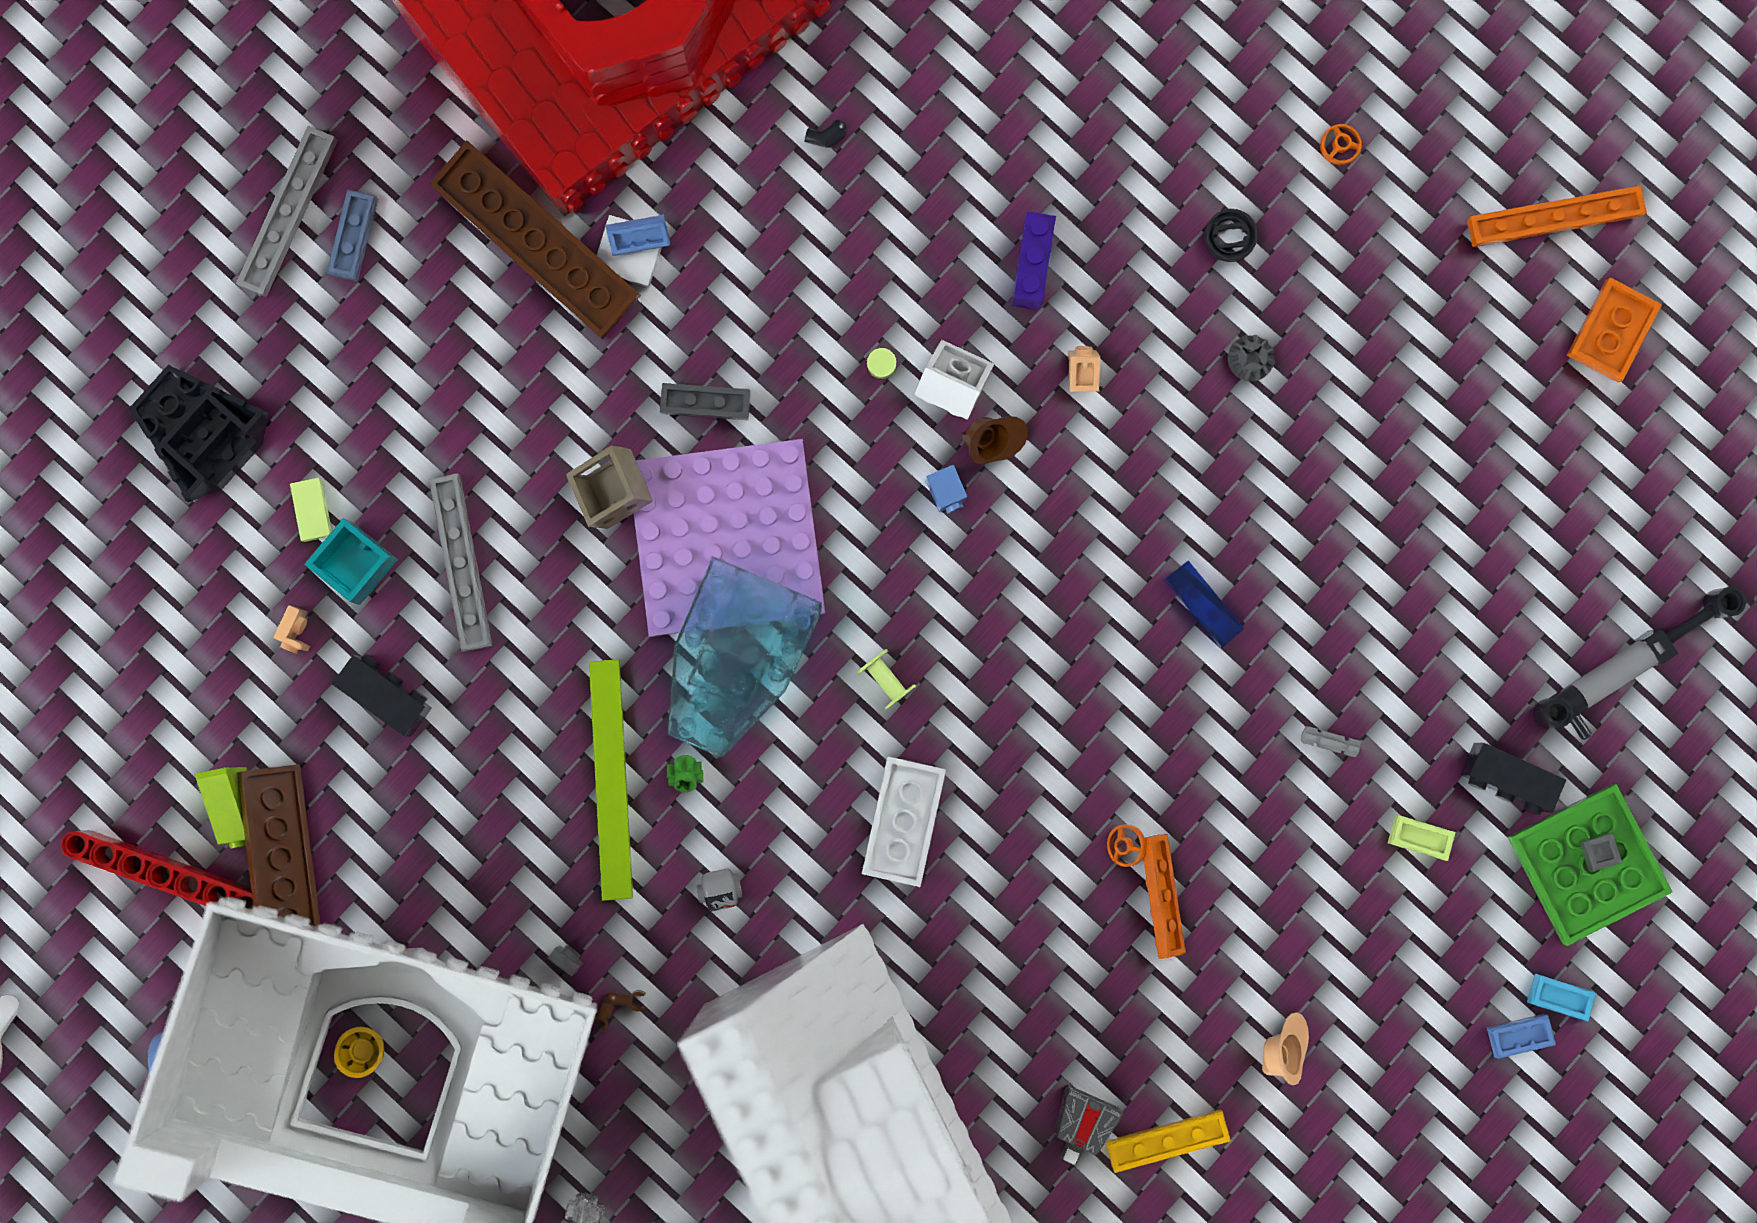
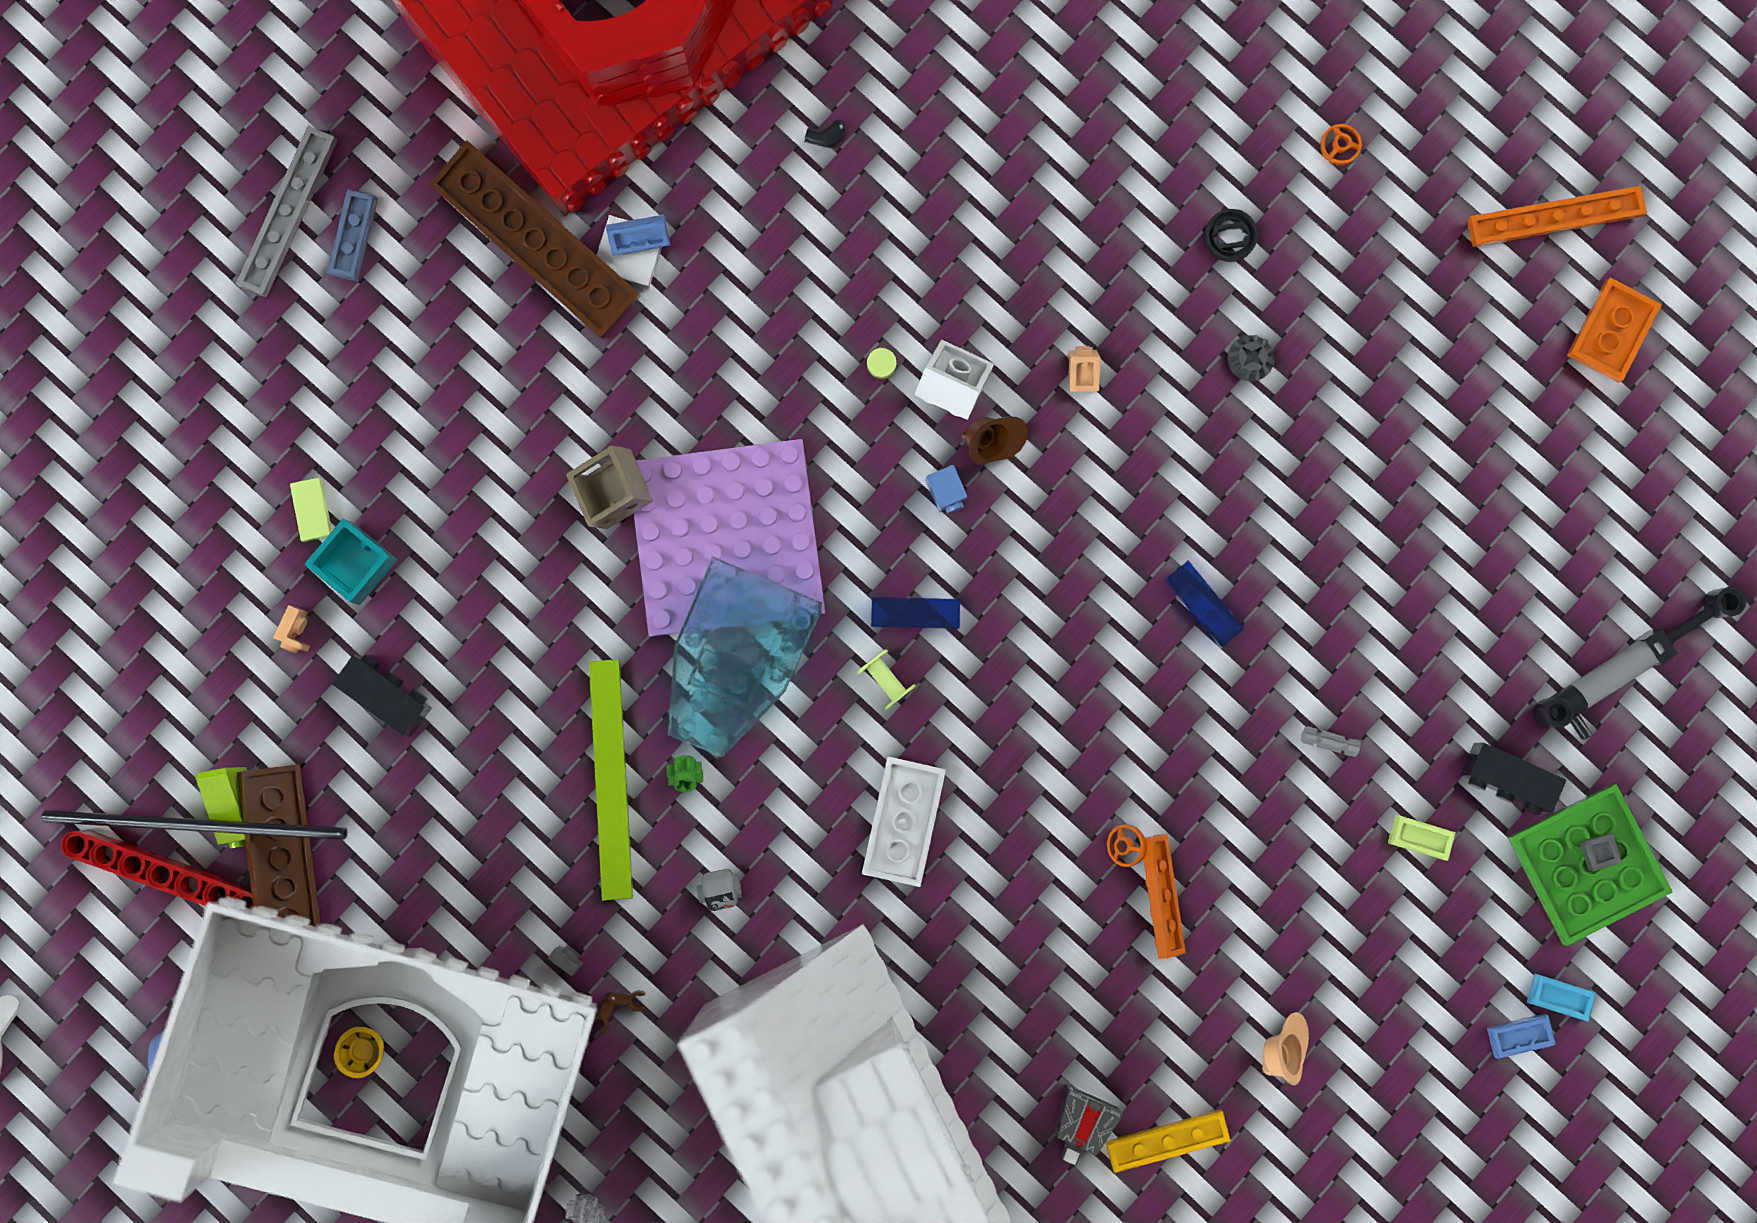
black wedge [129,364,268,502] -> none
light grey tile [429,473,493,652] -> none
dark grey plate [660,383,751,420] -> none
dark purple brick [1011,211,1056,310] -> none
none -> black piece [41,810,348,840]
none -> clear blue tile [871,597,960,629]

